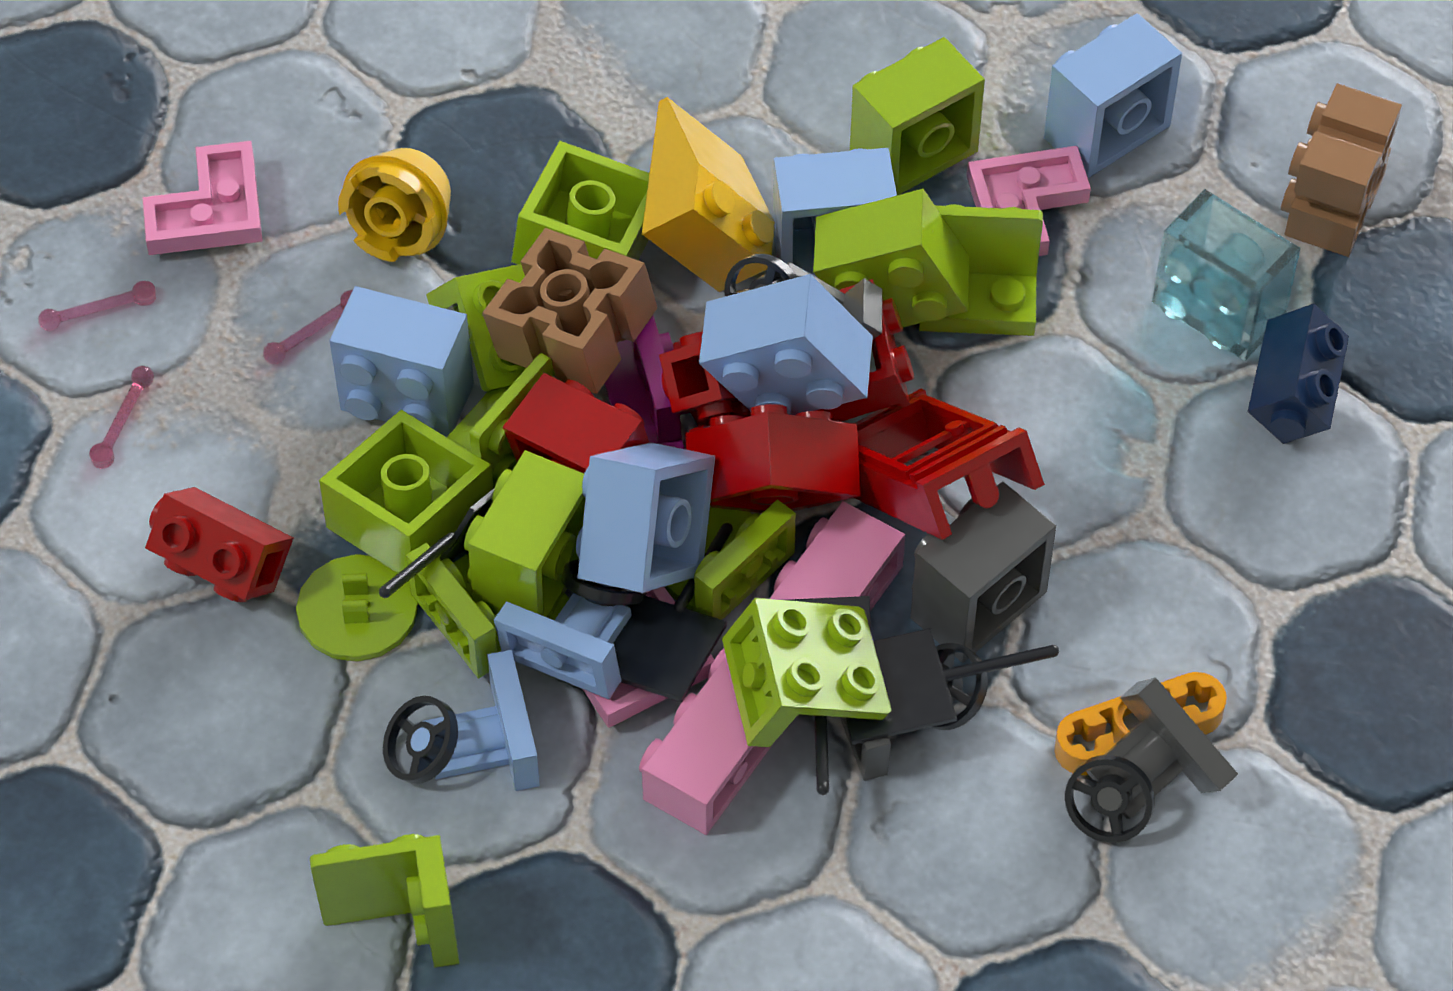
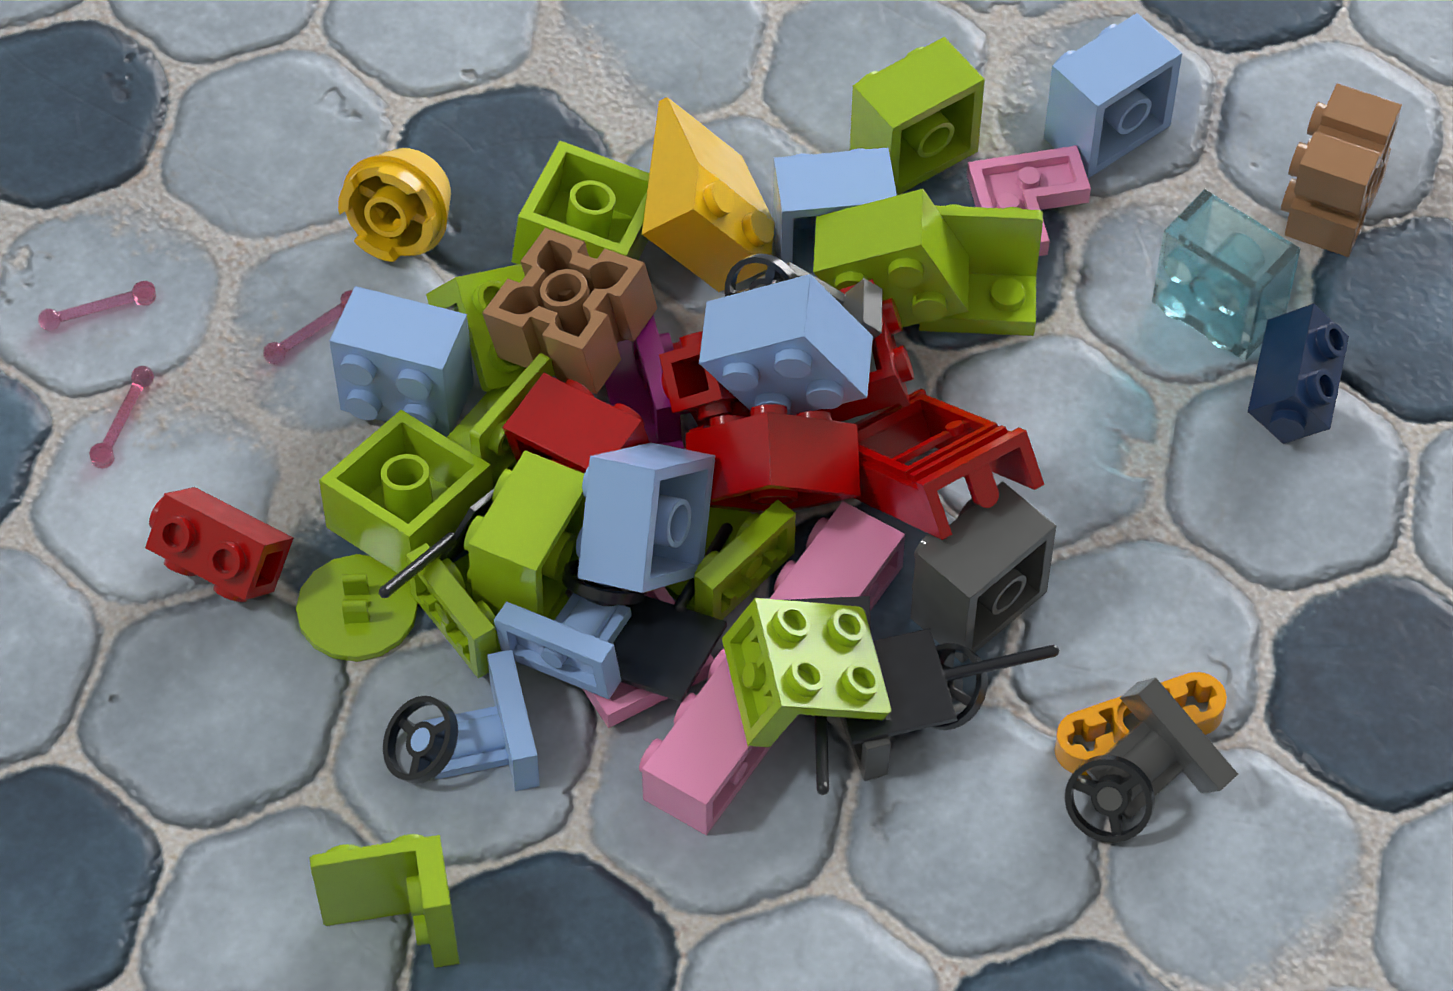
bright pink plate [143,141,263,255] -> none

